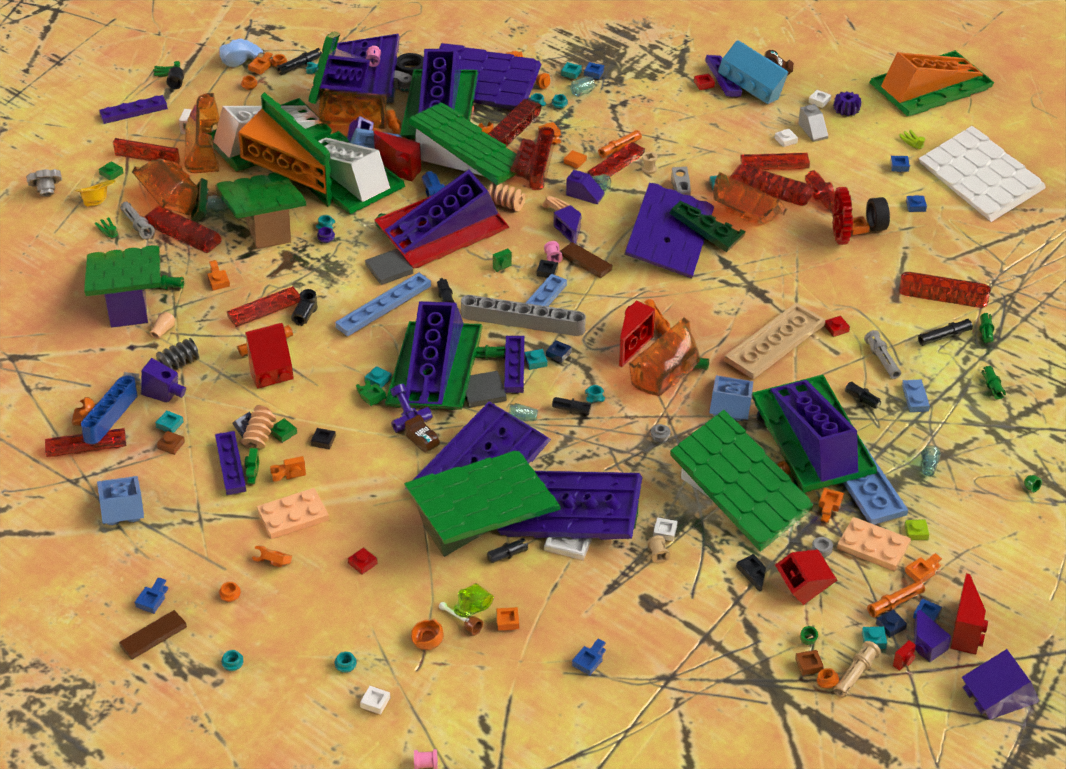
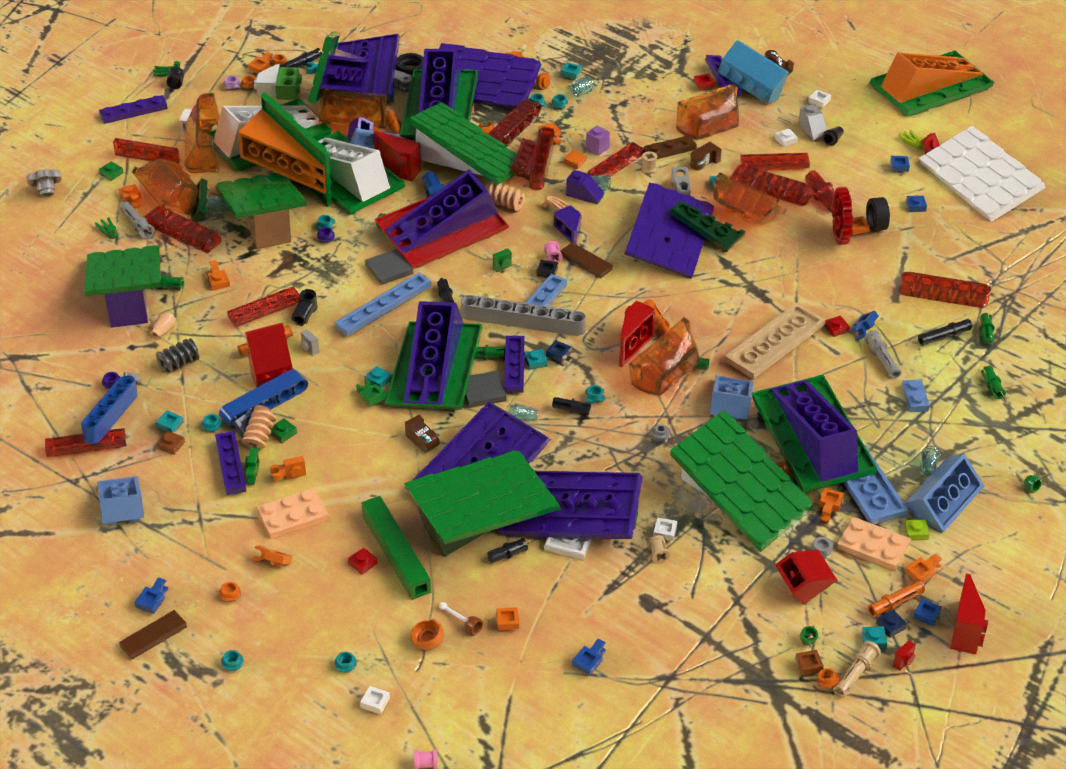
orange hair [72,397,96,426] -> none
yellow piece [75,180,116,207] -> none
dark purple torso [141,358,186,403] -> none
light blue piece [219,38,263,67] -> none
black tile [311,428,336,449] -> none
bright pink bush [366,46,381,67] -> none
dark purple bar [390,384,433,433] -> none
clear neon green piece [454,583,494,618] -> none
blue plate [584,62,604,79] -> none
orange pin [598,130,642,158] -> none
black tile [736,554,766,592] -> none
dark purple gear [833,91,862,116] -> none
black axle [845,381,881,409] -> none
dark purple slope [914,610,951,662] -> none
dark purple slope [962,649,1040,720] -> none
none -> dark purple plate [102,372,120,389]
none -> orange plate [119,184,141,208]
none -> teal plate [202,414,221,432]
none -> blue beam [219,369,308,428]
none -> lavender plate [224,75,240,90]
none -> white slope [254,64,280,96]
none -> bright green brick [276,67,302,100]
none -> light grey plate [300,329,319,356]
none -> green brick [361,496,431,600]
none -> medium lavender brick [586,125,610,156]
none -> reddish brown plate [644,135,697,159]
none -> clear orange windscreen [676,84,739,140]
none -> reddish brown leg [690,142,722,170]
none -> black cone [822,126,844,145]
none -> blue plate [851,311,879,340]
none -> medium blue slope [905,453,984,533]
none -> red plate [921,133,940,154]

